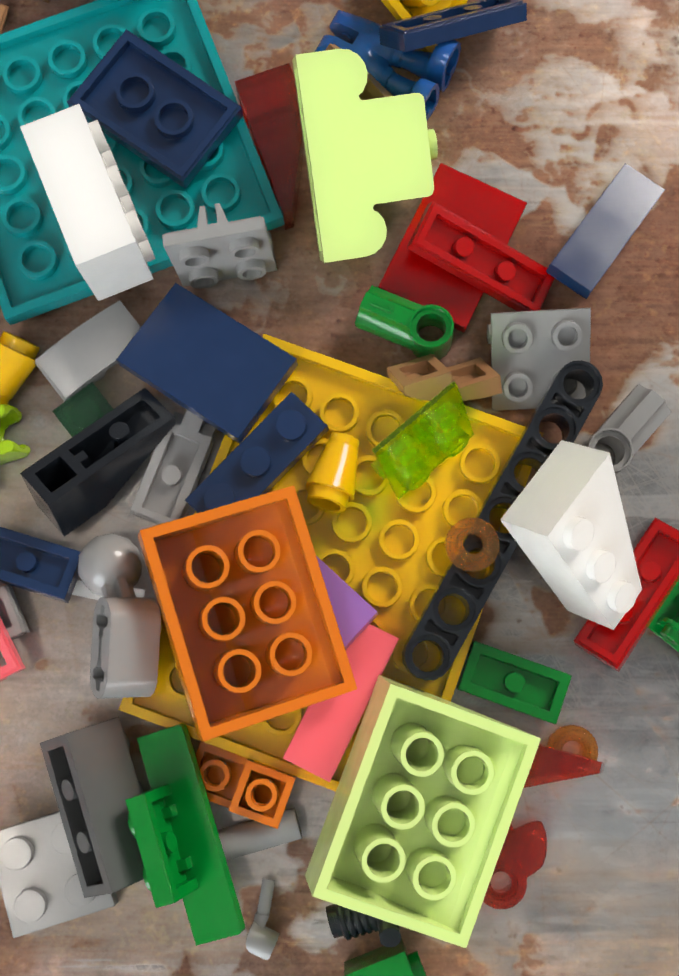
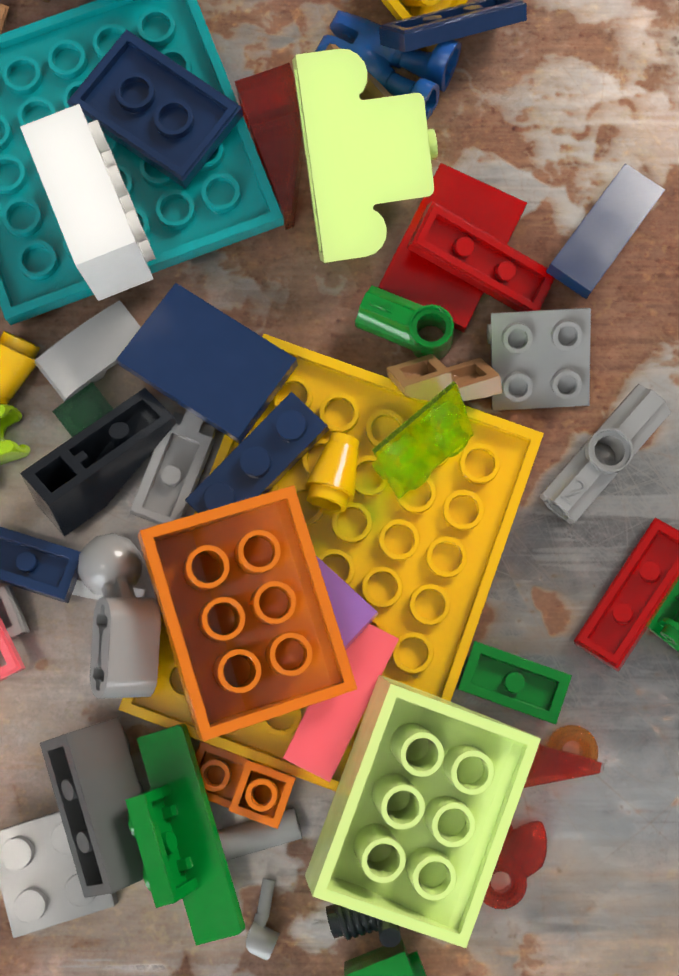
light grey piece [162,203,277,289] -> none
black beam [402,360,603,680] -> none
clear orange plate [445,518,499,572] -> none
white wedge [500,440,642,630] -> none

